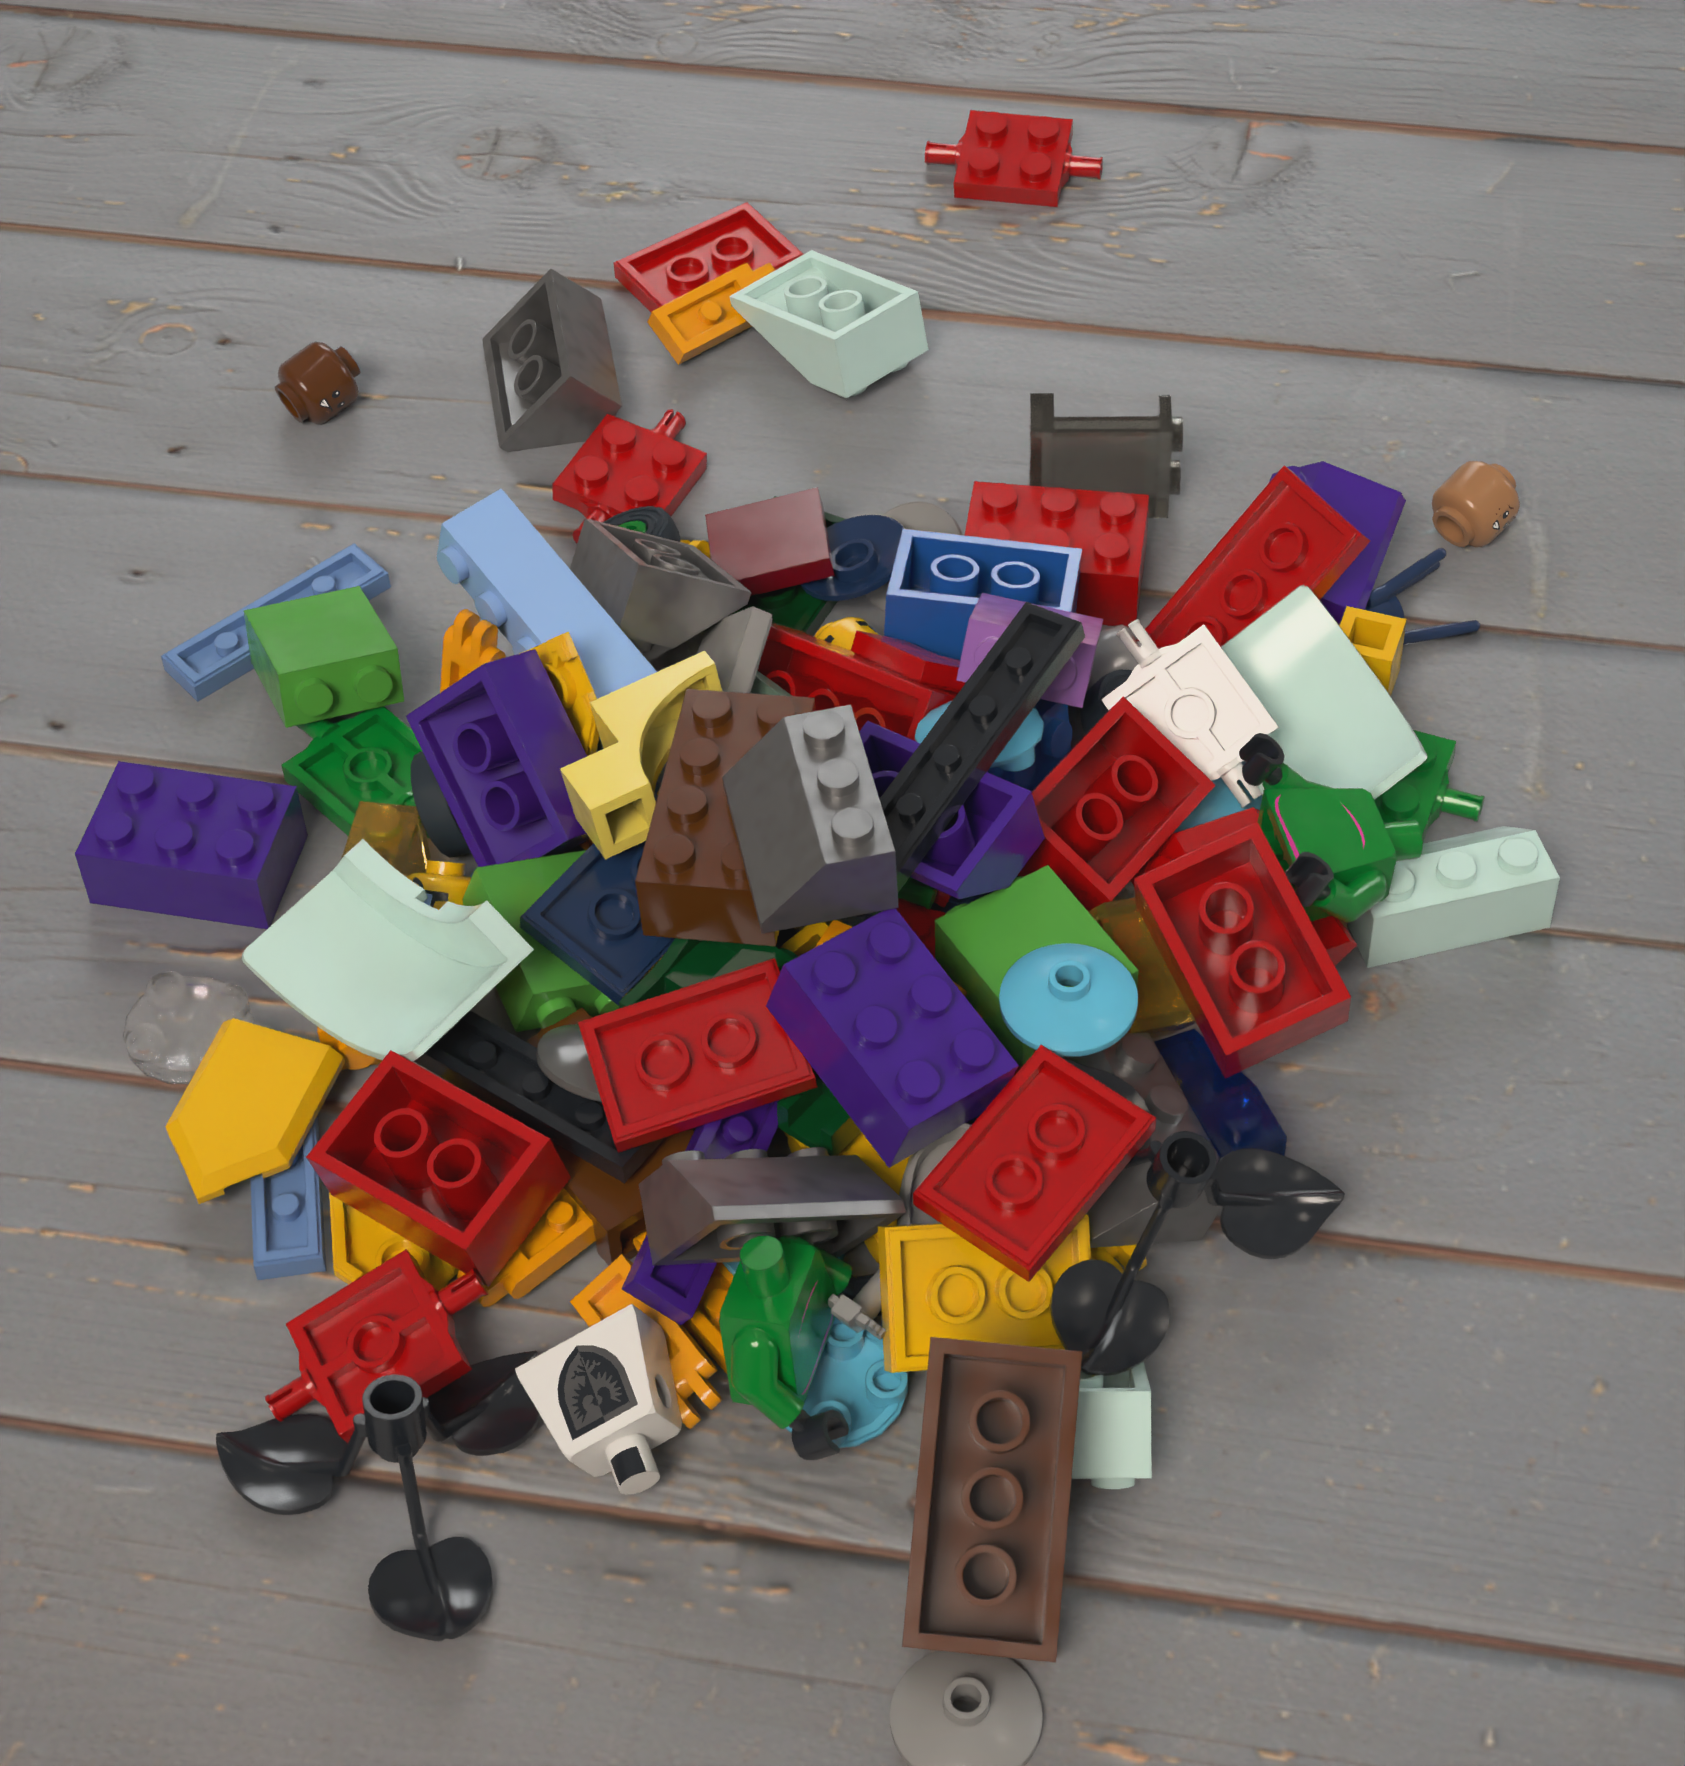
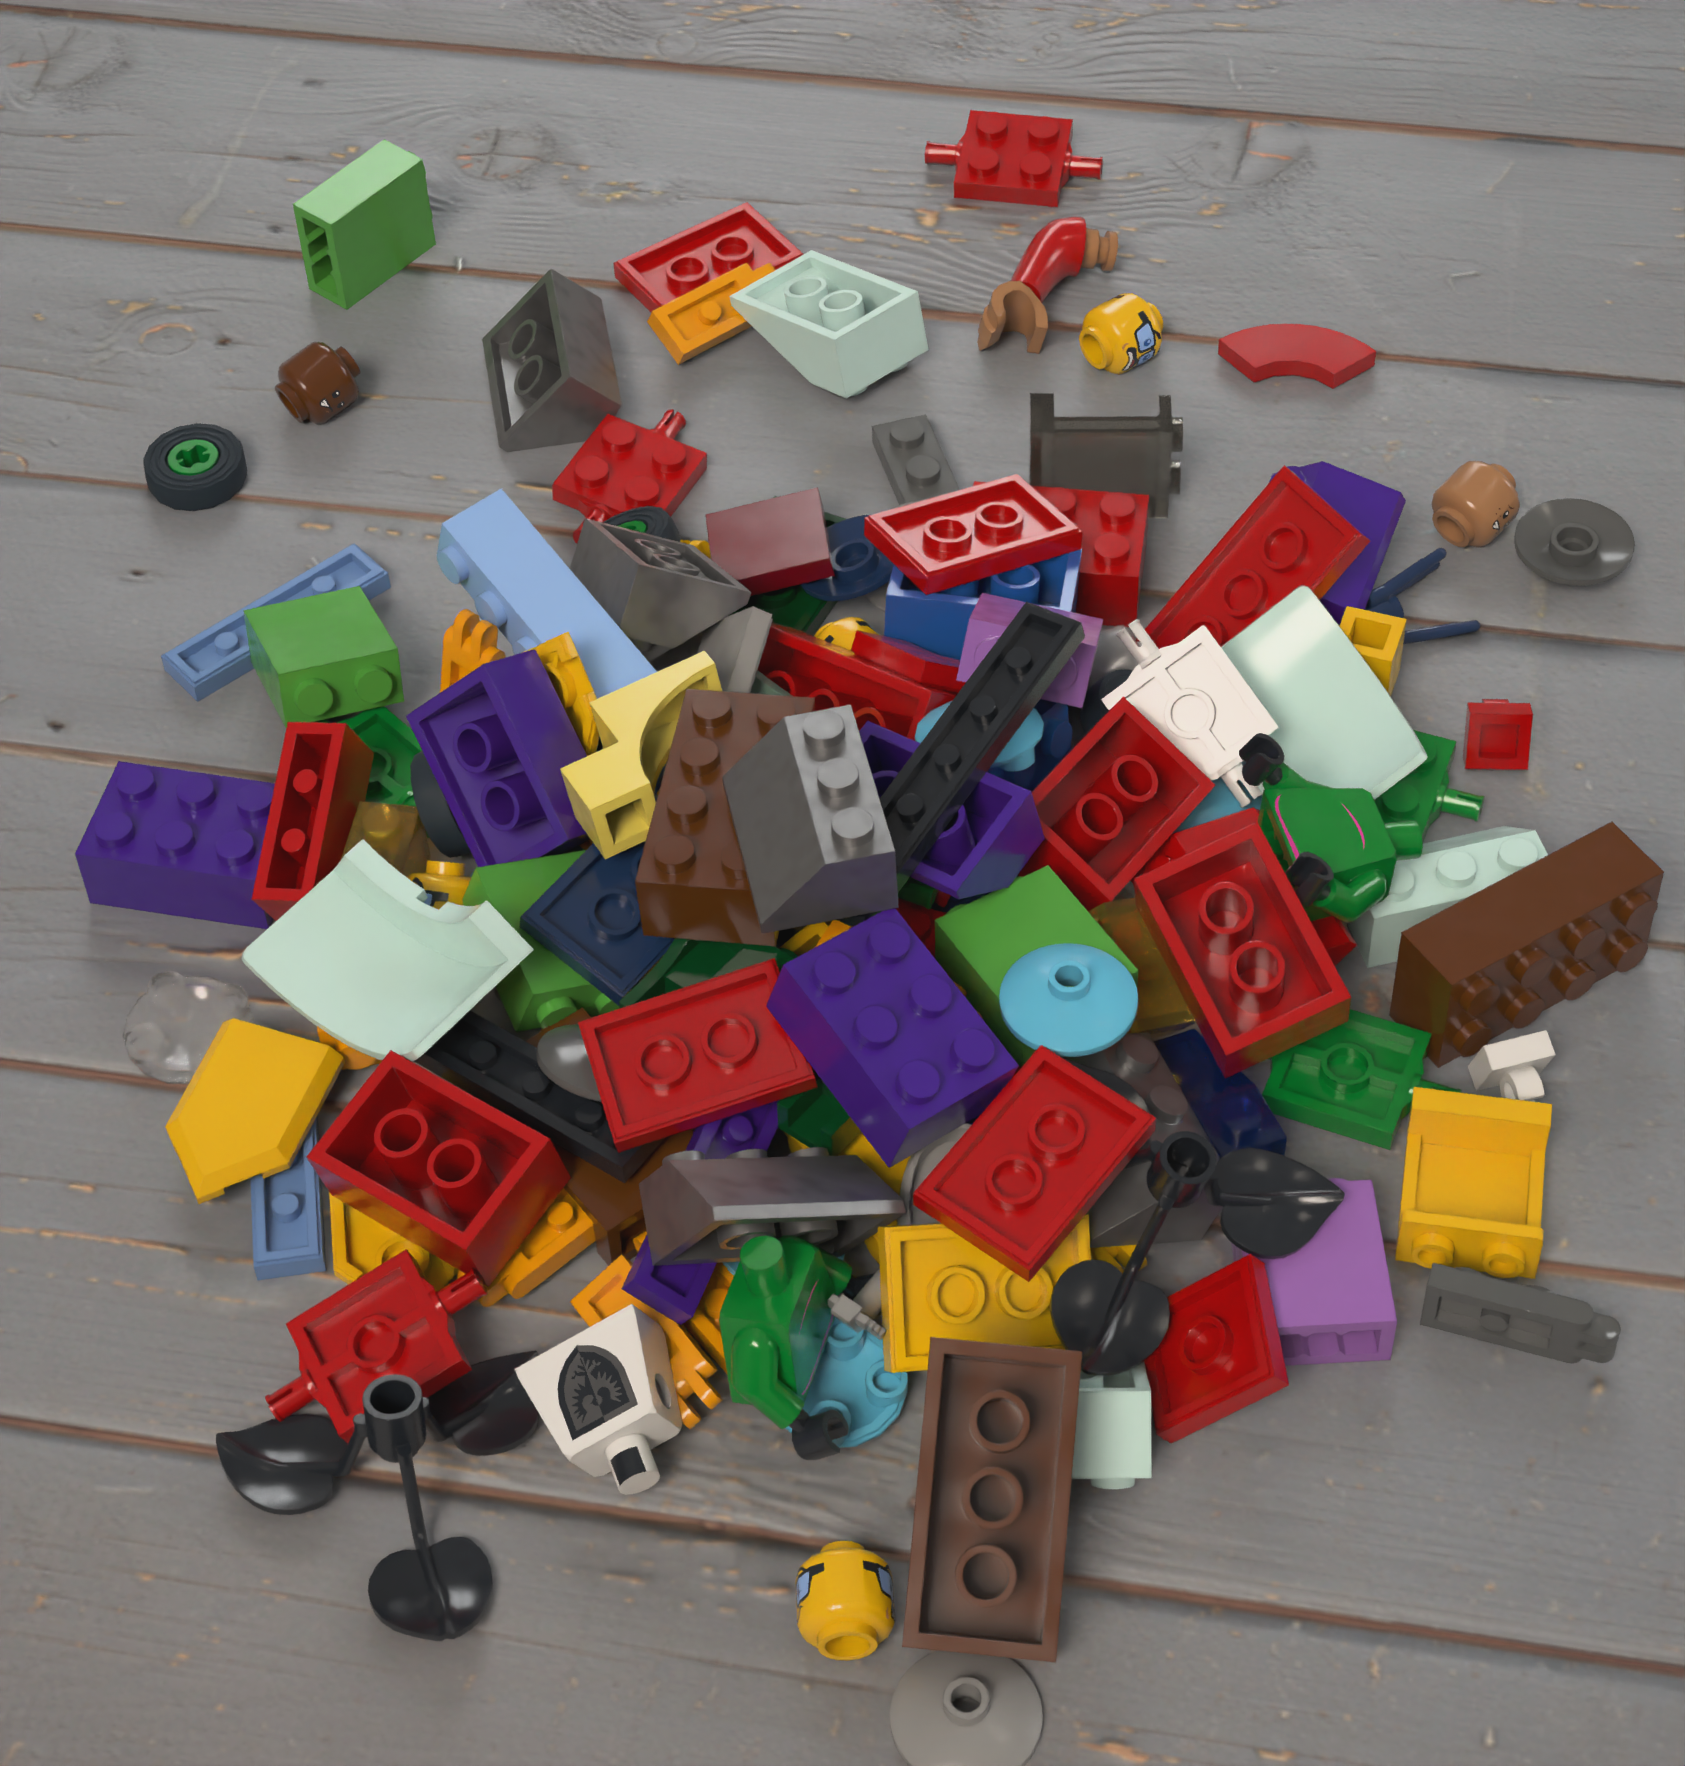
none -> black bush [143,423,247,511]
none -> red brick [252,722,374,921]
none -> bright green brick [293,139,436,310]
none -> yellow head [795,1541,895,1661]
none -> red tile [864,474,1083,595]
none -> dark grey hinge [872,414,960,505]
none -> piece [977,216,1118,354]
none -> yellow head [1079,293,1163,375]
none -> red tile [1144,1254,1289,1444]
none -> red tile [1218,323,1376,389]
none -> medium lavender brick [1231,1178,1397,1366]
none -> green plate [1260,1009,1462,1150]
none -> reddish brown brick [1389,822,1664,1068]
none -> yellow panel [1395,1087,1552,1279]
none -> dark grey hinge [1420,1263,1621,1363]
none -> red tile [1463,699,1533,770]
none -> white tile [1467,1030,1555,1102]
none -> dark grey dish [1514,498,1635,586]

